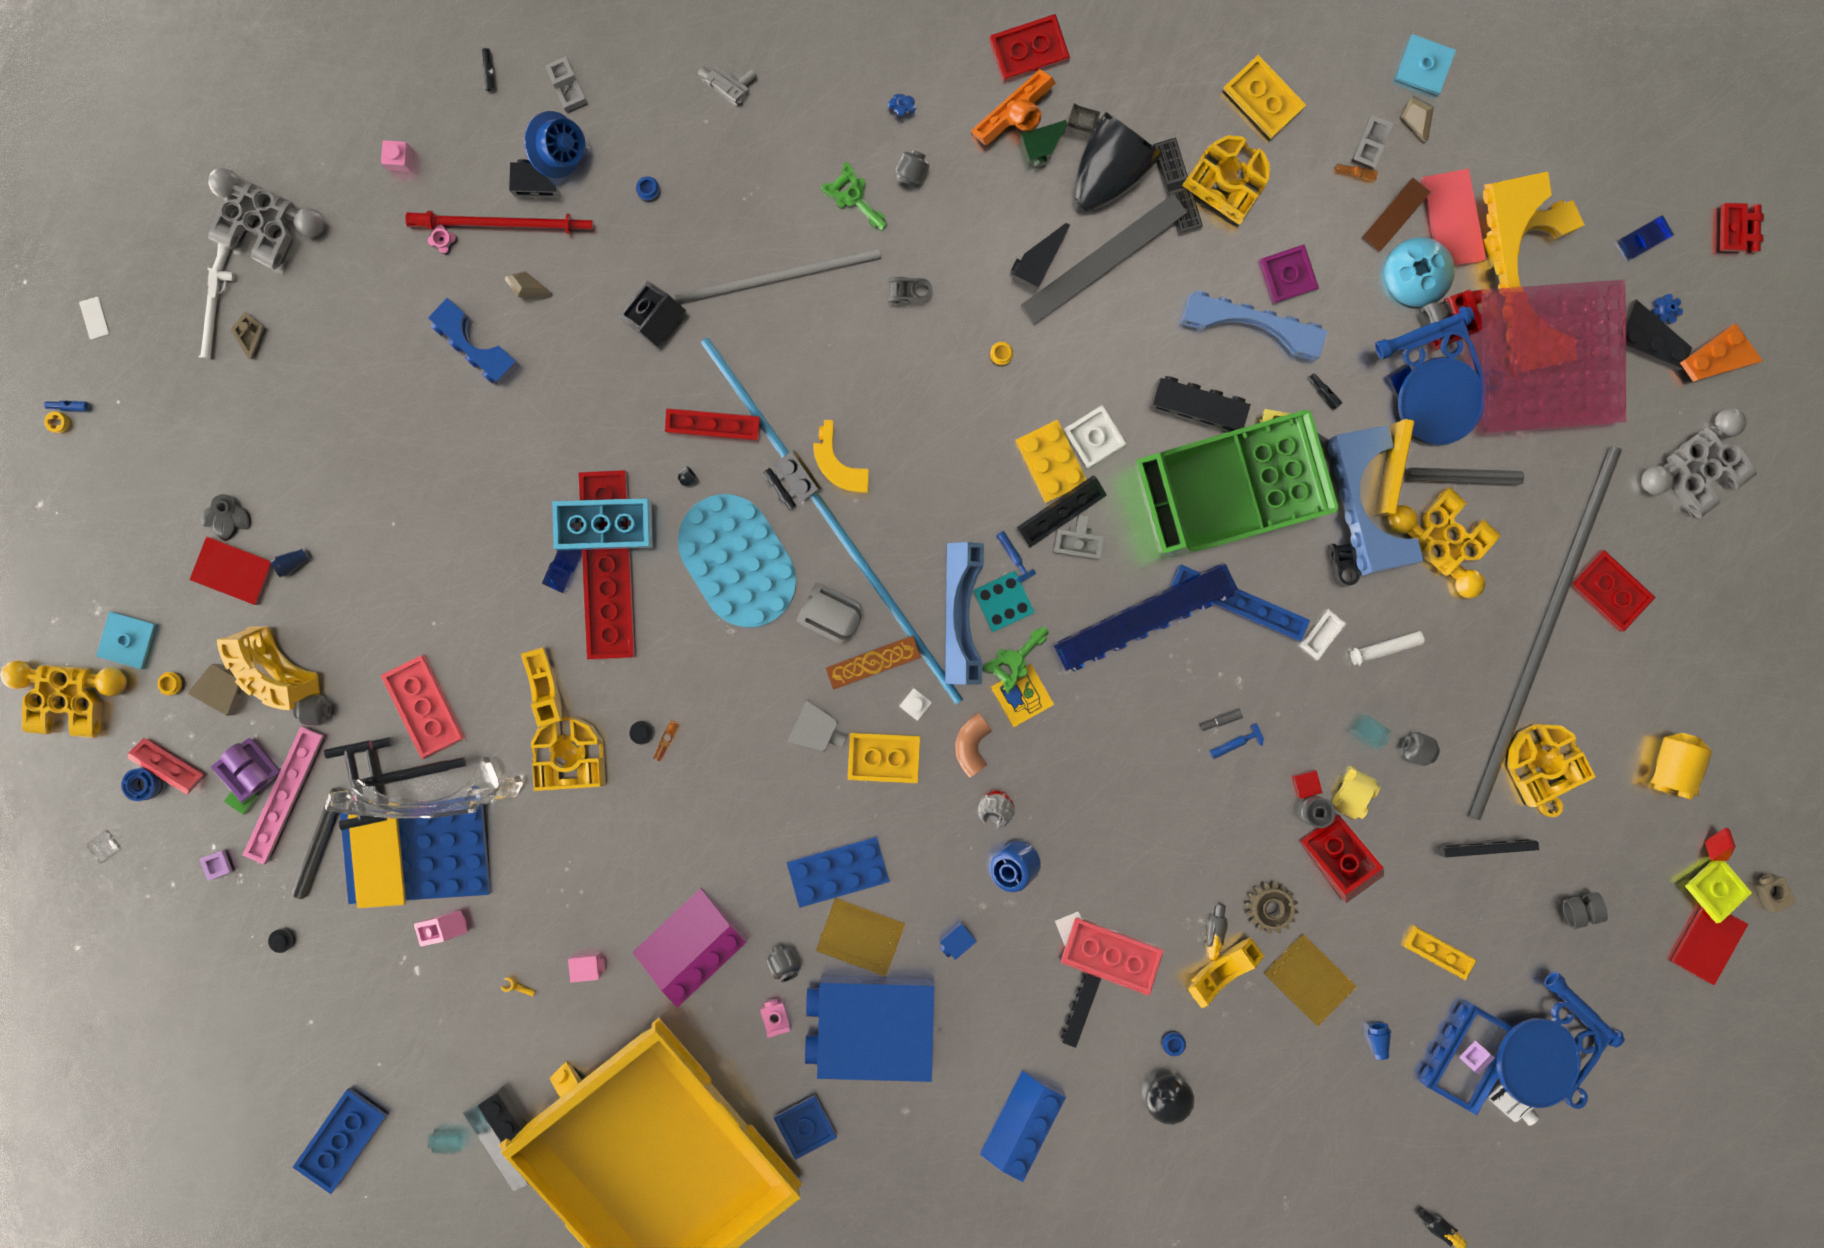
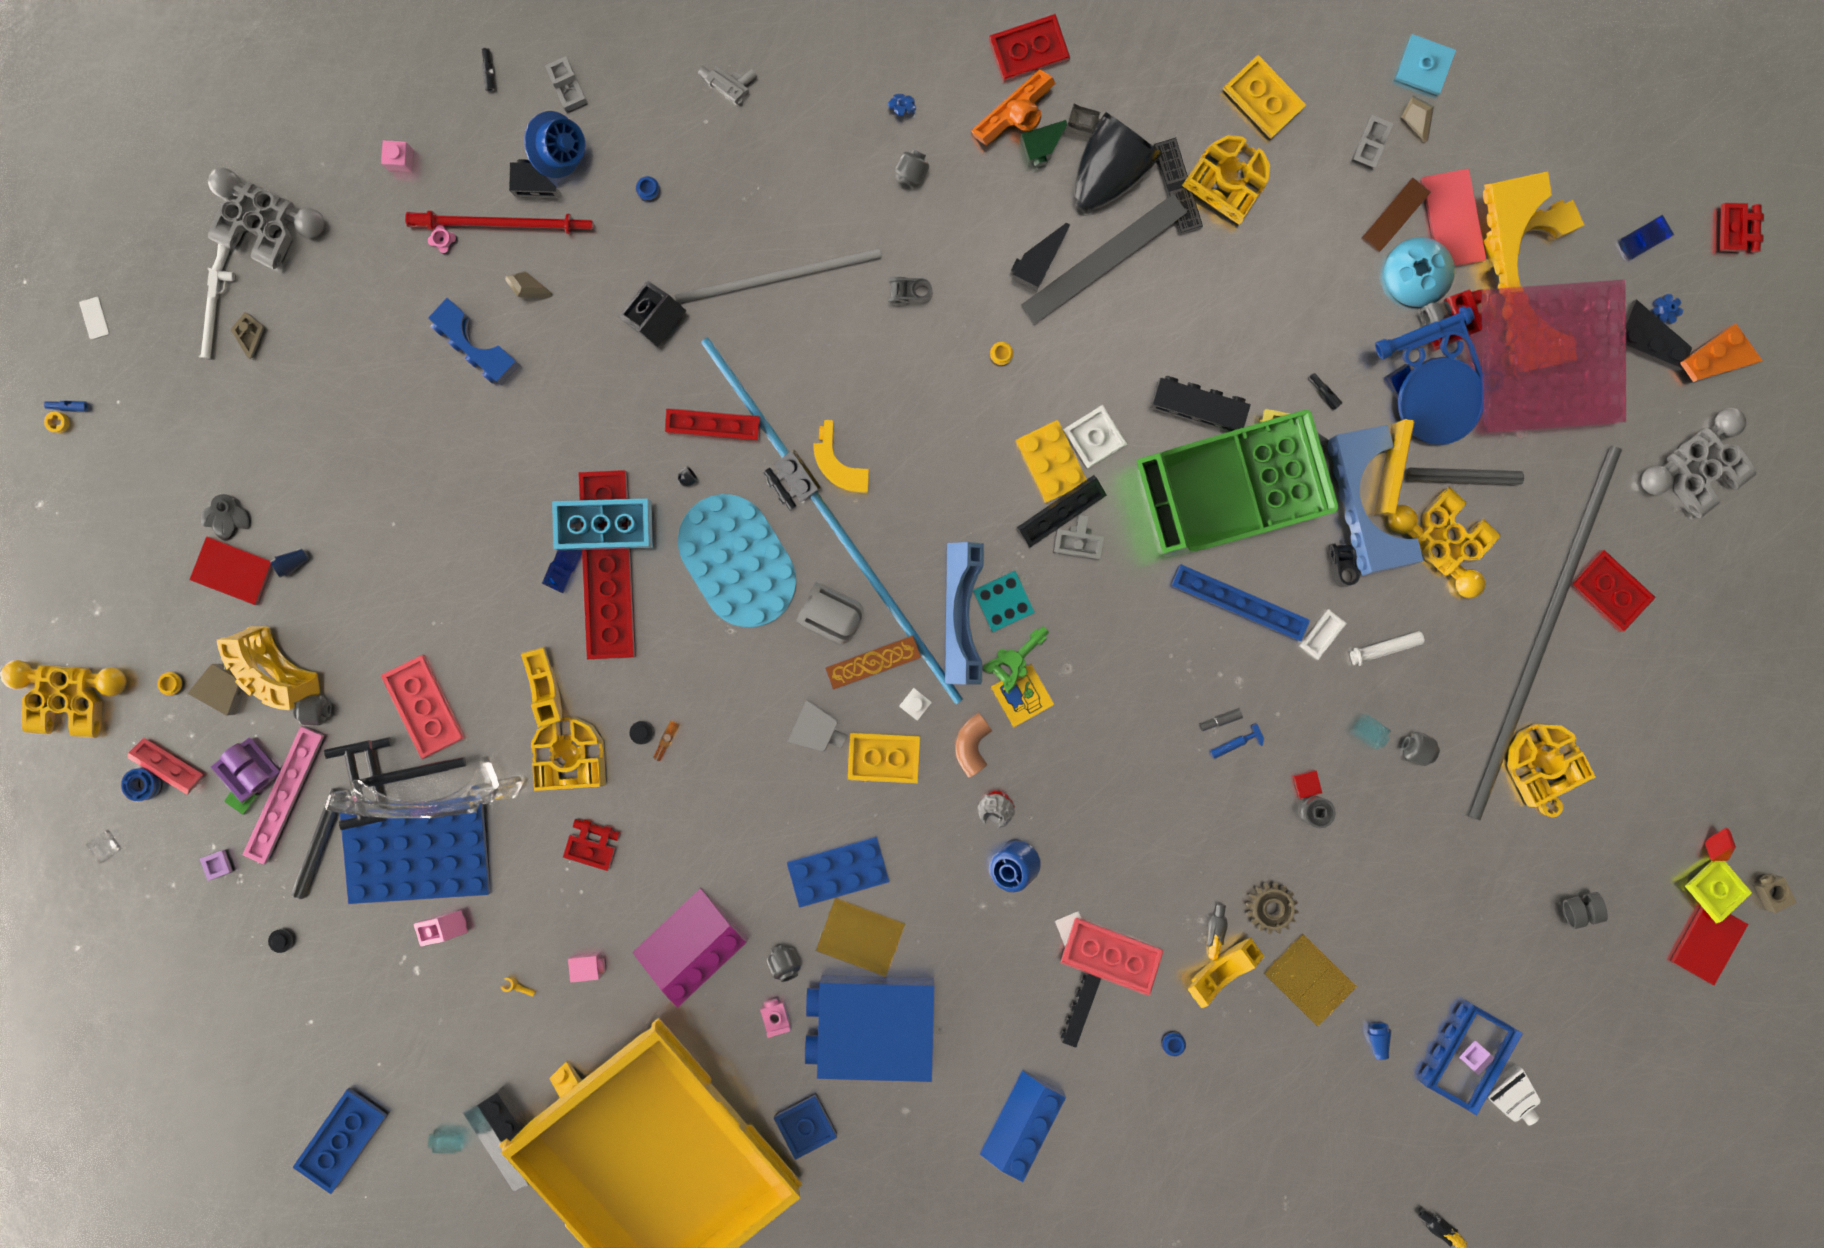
medium azure plate [96,612,157,669] -> none
yellow tile [348,810,406,908] -> none
bright green piece [821,162,888,230] -> none
blue brick [939,921,977,960] -> none
blue piece [996,531,1036,582] -> none
clear blue brick [1053,562,1238,672] -> none
black piece [1146,1075,1195,1125] -> none
medium blue arch [1181,291,1328,361] -> none
magenta tile [1259,244,1319,304] -> none
red slope [1301,814,1384,903] -> none
light yellow cylinder [1331,766,1380,820] -> none
clear orange pin [1335,163,1378,181] -> none
yellow tile [1402,925,1477,981] -> none
black tile [1438,839,1539,858] -> none
blue piece [1497,971,1625,1109] -> none
yellow cylinder [1650,733,1713,800] -> none
none -> red plate [562,819,620,871]

